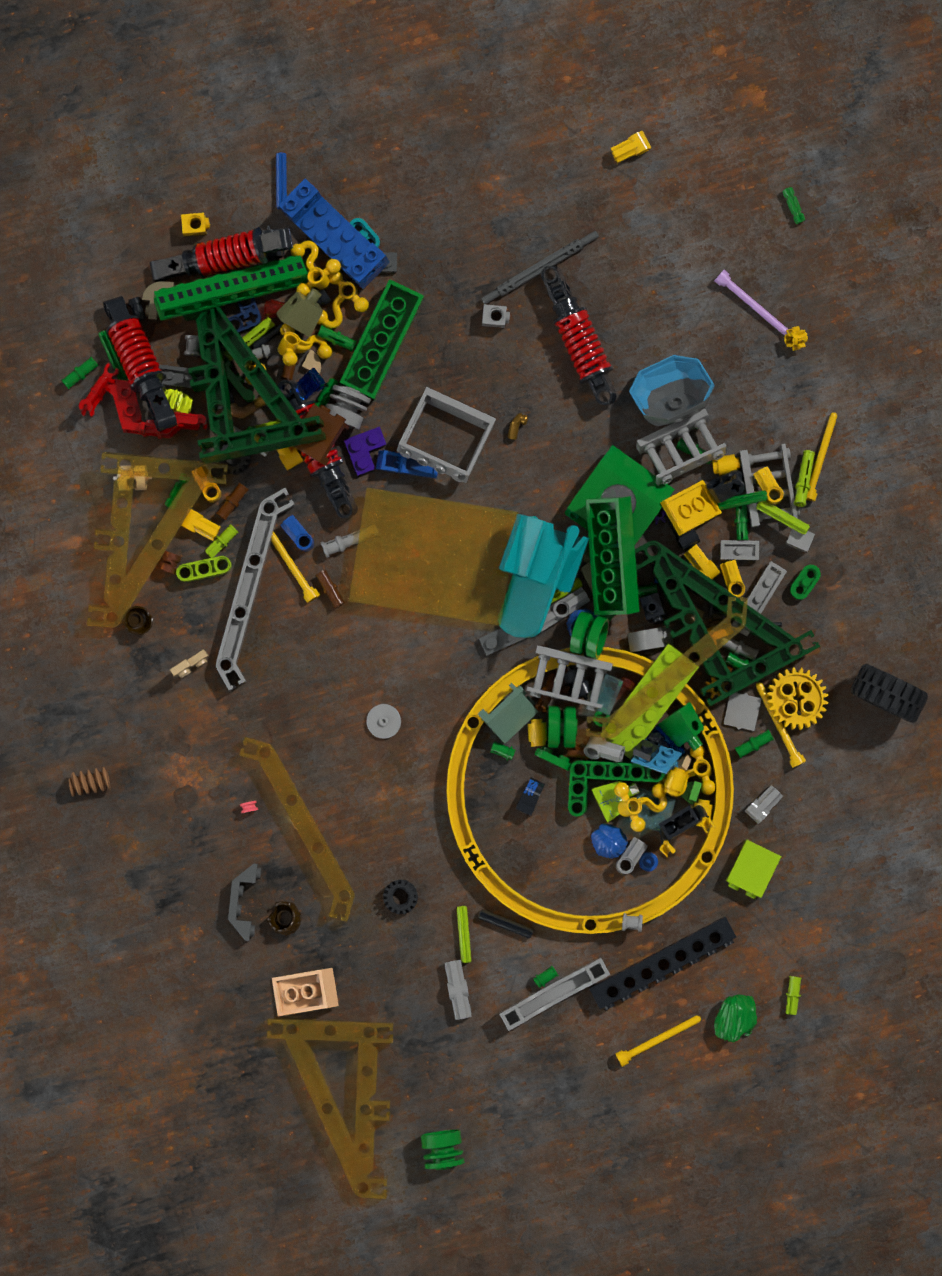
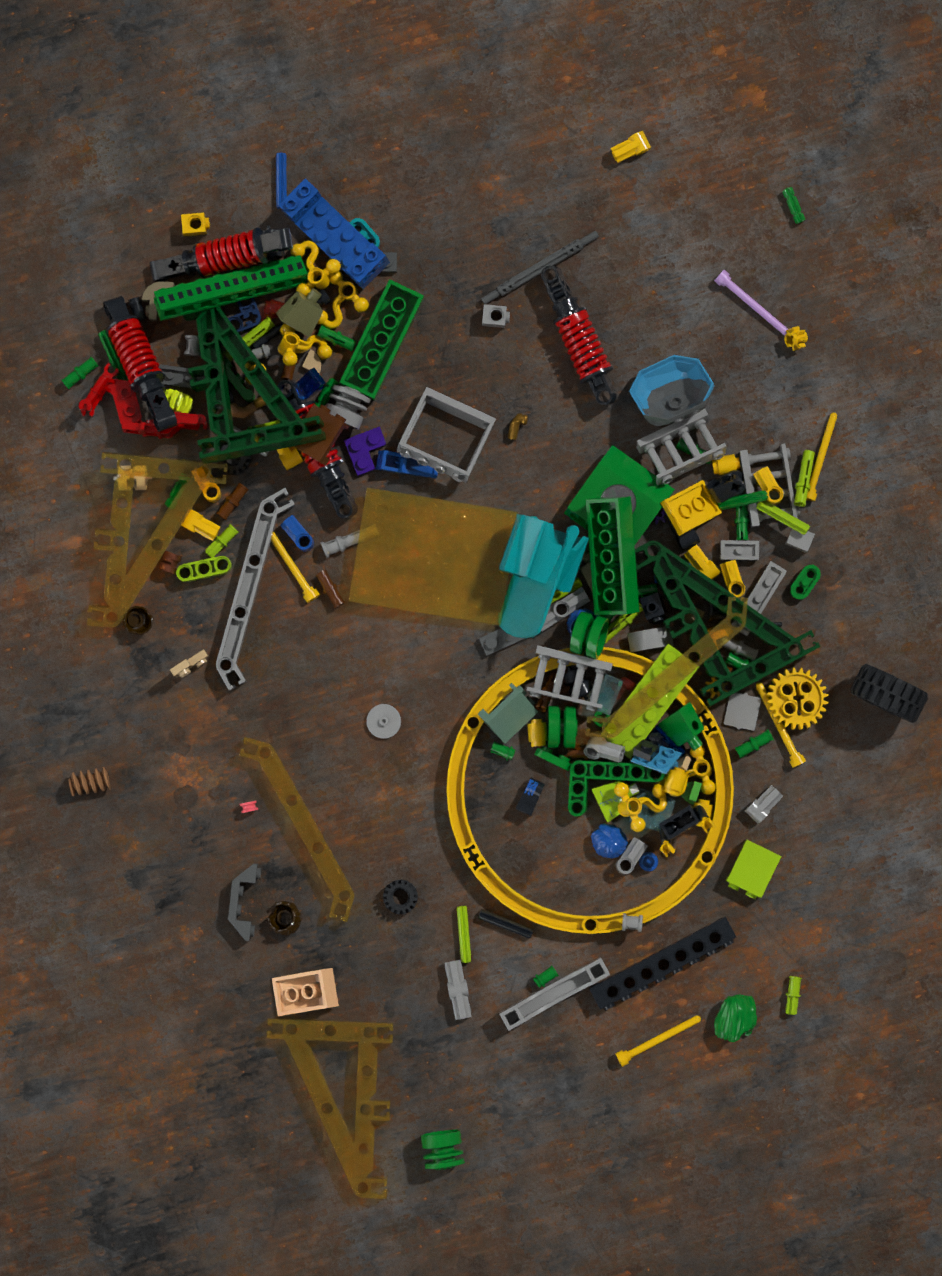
none -> lime pin [605,603,644,644]

